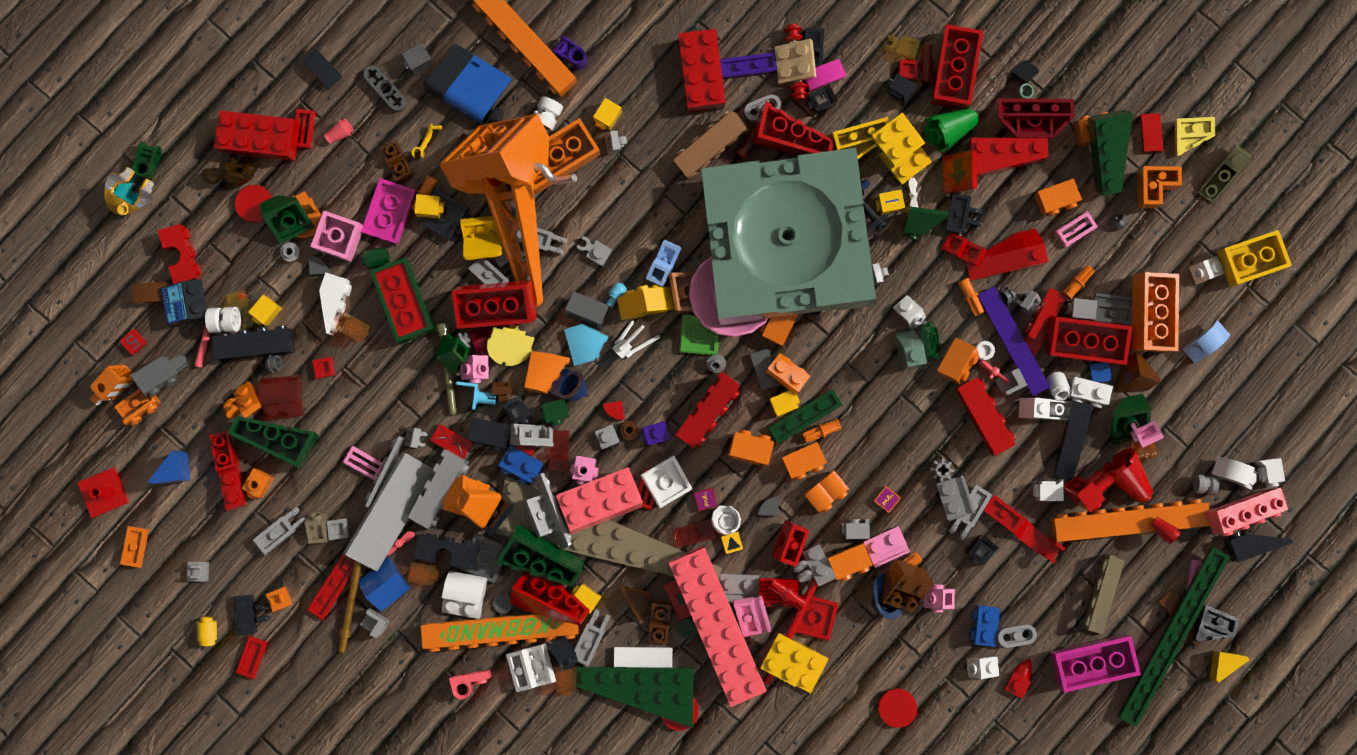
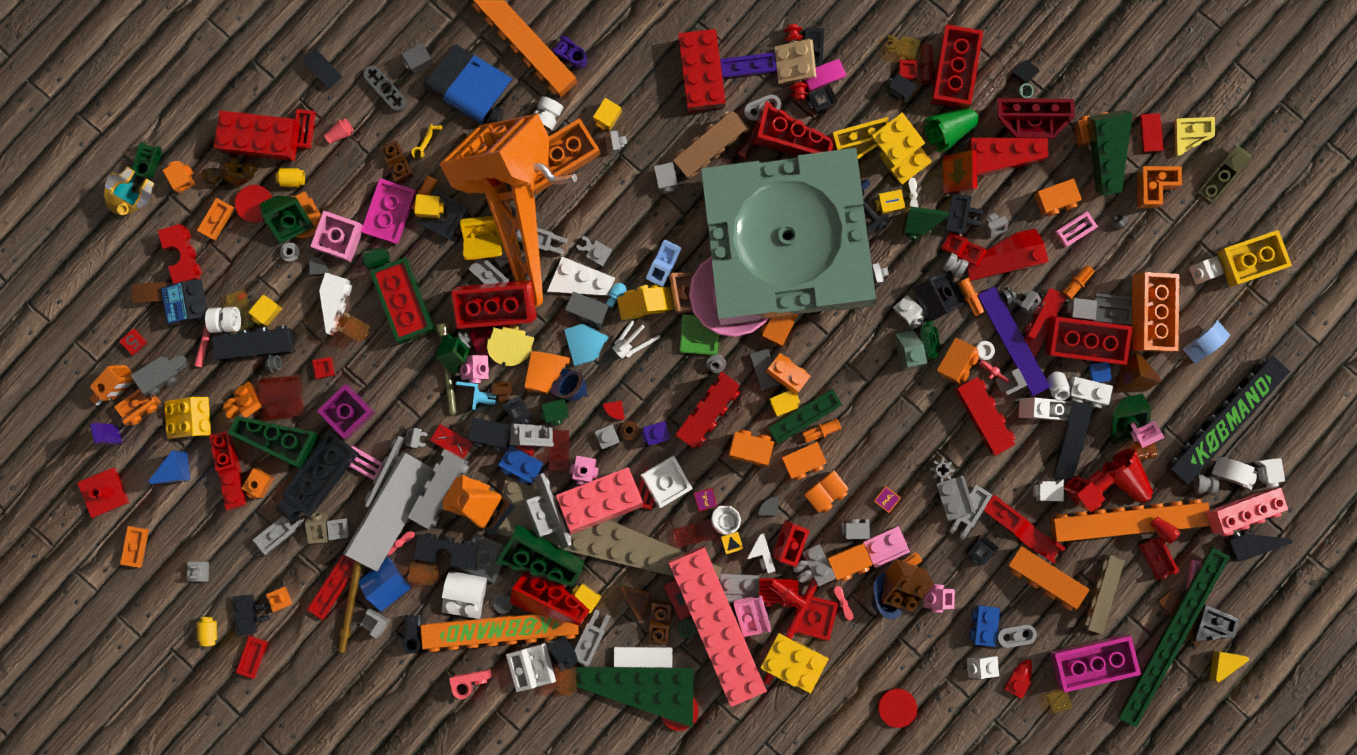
none -> dark purple tile [90,423,122,445]
none -> orange brick [163,161,196,193]
none -> yellow bracket [164,397,211,439]
none -> orange plate [197,198,234,241]
none -> yellow brick [276,168,305,187]
none -> black hinge [276,431,359,522]
none -> magenta brick [317,384,376,439]
none -> black piece [402,615,423,654]
none -> white wing [547,257,615,296]
none -> light grey brick [654,162,678,193]
none -> white slope [747,533,775,573]
none -> coral piece [834,586,853,621]
none -> black slope [913,271,966,321]
none -> light grey wheel [942,253,969,278]
none -> light grey tile [987,213,1008,238]
none -> orange wedge [1009,546,1090,612]
none -> clear yellow tile [1047,690,1073,714]
none -> red hinge [1139,536,1179,580]
none -> black brick [1166,356,1291,485]

